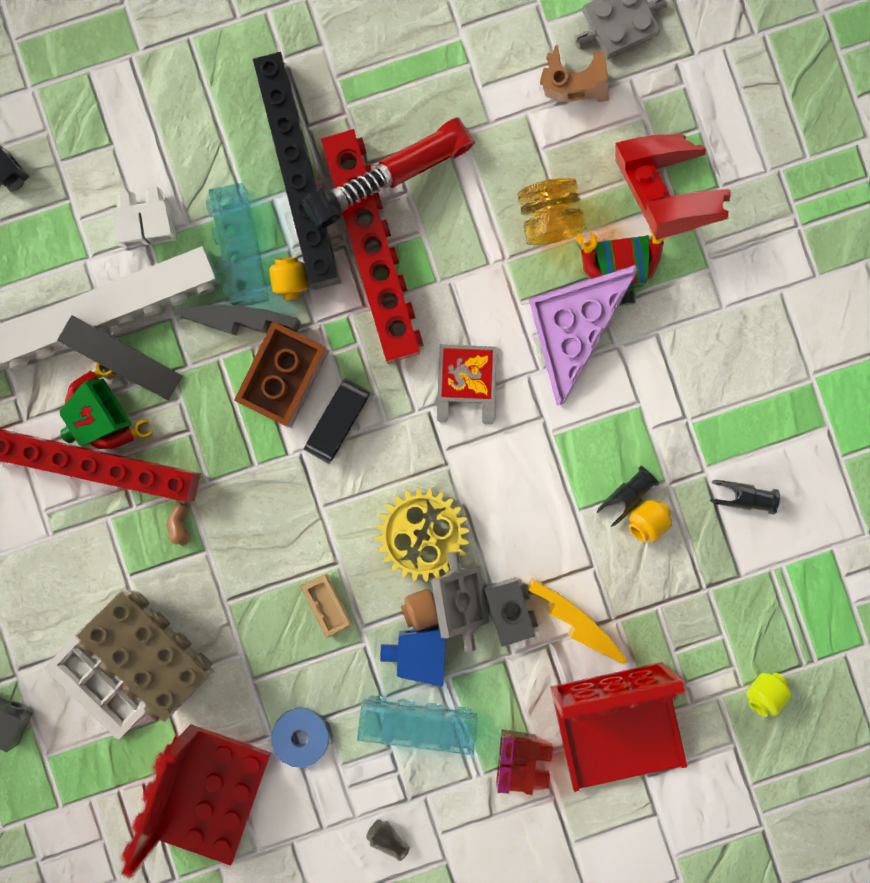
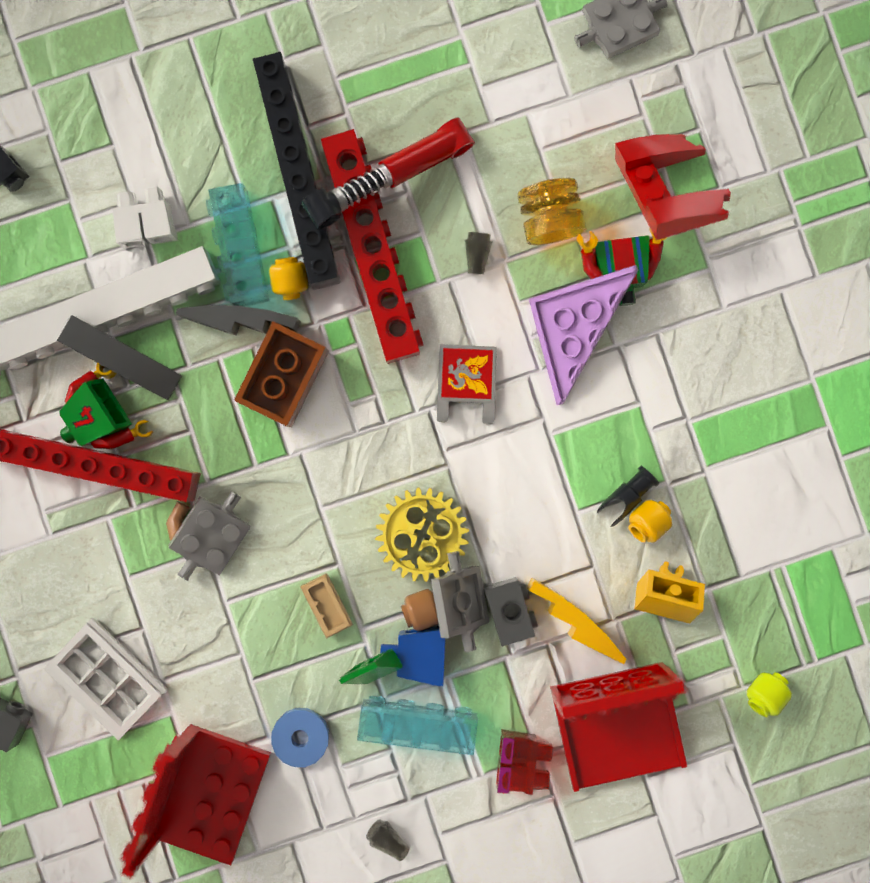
dark tan brick [76,591,215,722] -> none
black beam [304,378,371,464] -> none
medium nougat tile [540,45,609,102] -> none
black piece [710,480,780,515] -> none
none -> light grey plate [168,491,250,581]
none -> green slope [339,649,403,684]
none -> clear smoke cone [465,232,493,275]
none -> yellow brick [634,561,705,624]

